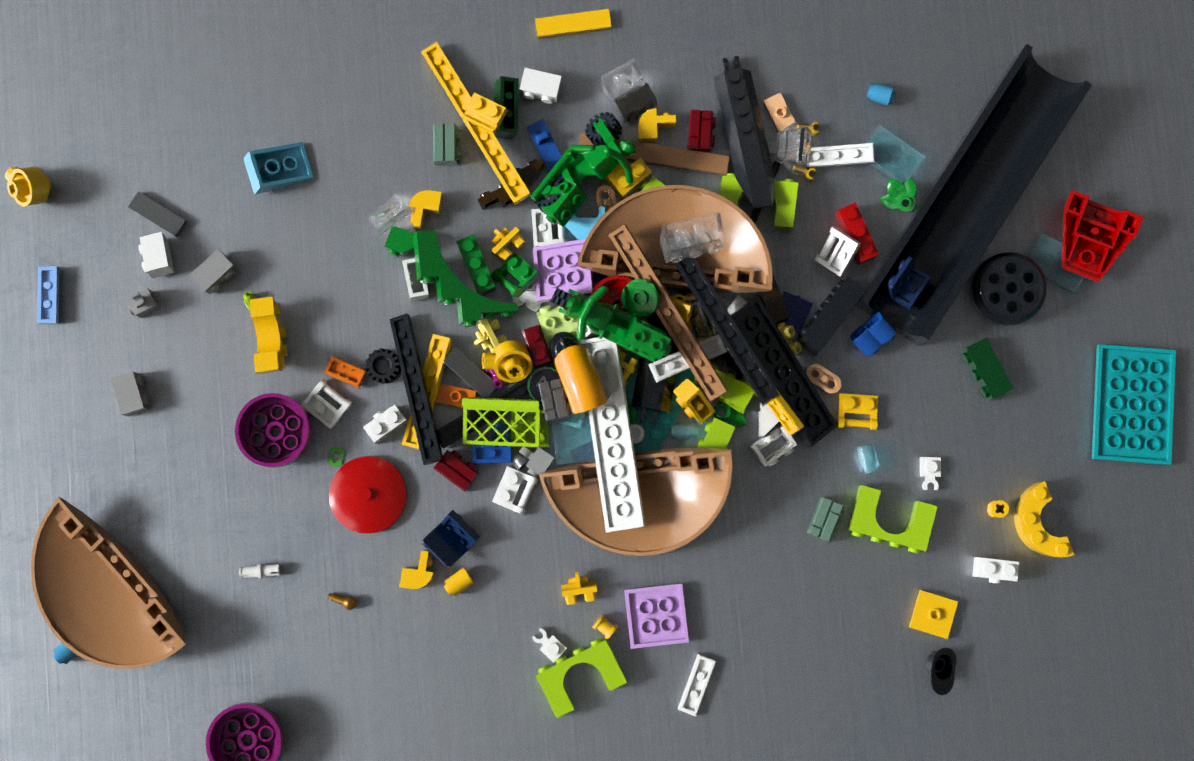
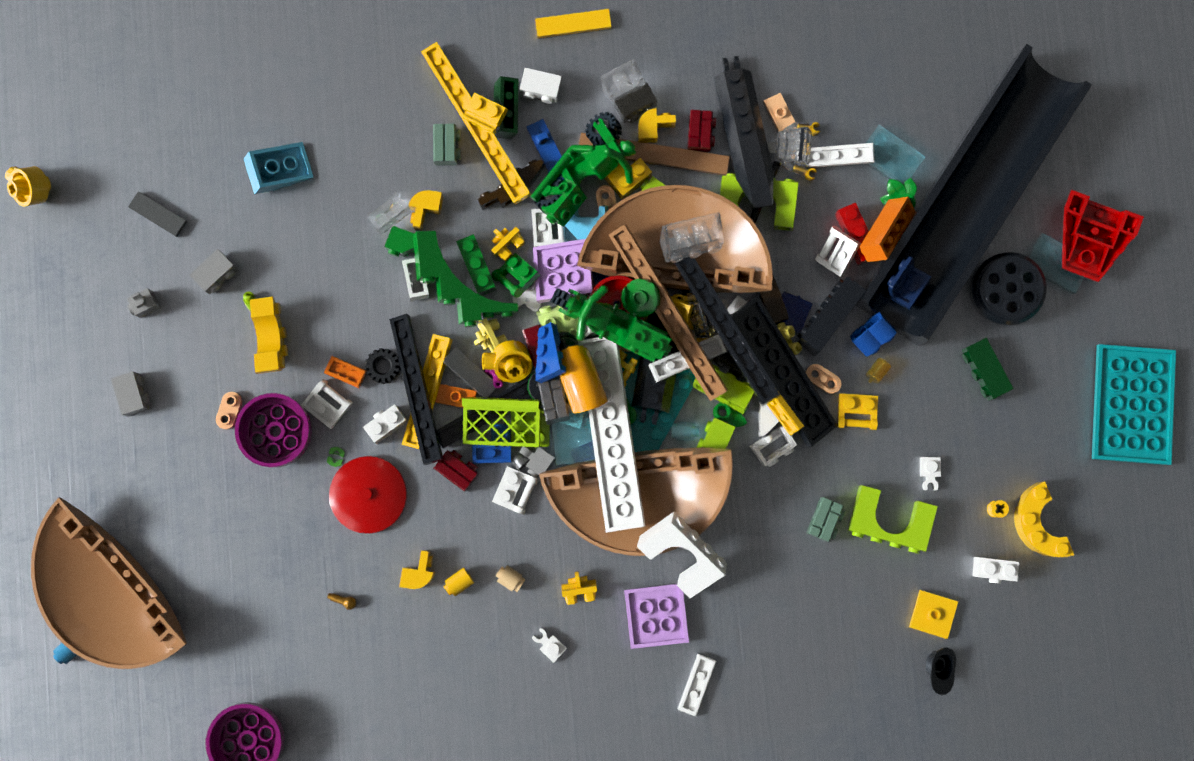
light blue plate [37,266,60,324] -> none
white brick [138,232,174,278] -> none
white pin [239,563,280,579] -> none
dark blue bracket [422,510,480,568] -> none
lime arch [536,637,627,718] -> none
yellow bush [592,614,618,640] -> none
white plate [630,424,644,443] -> none
yellow brick [673,379,716,424] -> none
clear light blue brick [856,444,879,474] -> none
dark azure brick [866,82,896,106] -> none
none -> light nougat plate [216,392,243,430]
none -> tan brick [496,565,526,592]
none -> blue wing [535,322,567,383]
none -> white arch [637,512,727,598]
none -> orange brick [860,197,916,262]
none -> clear yellow piece [865,357,891,384]

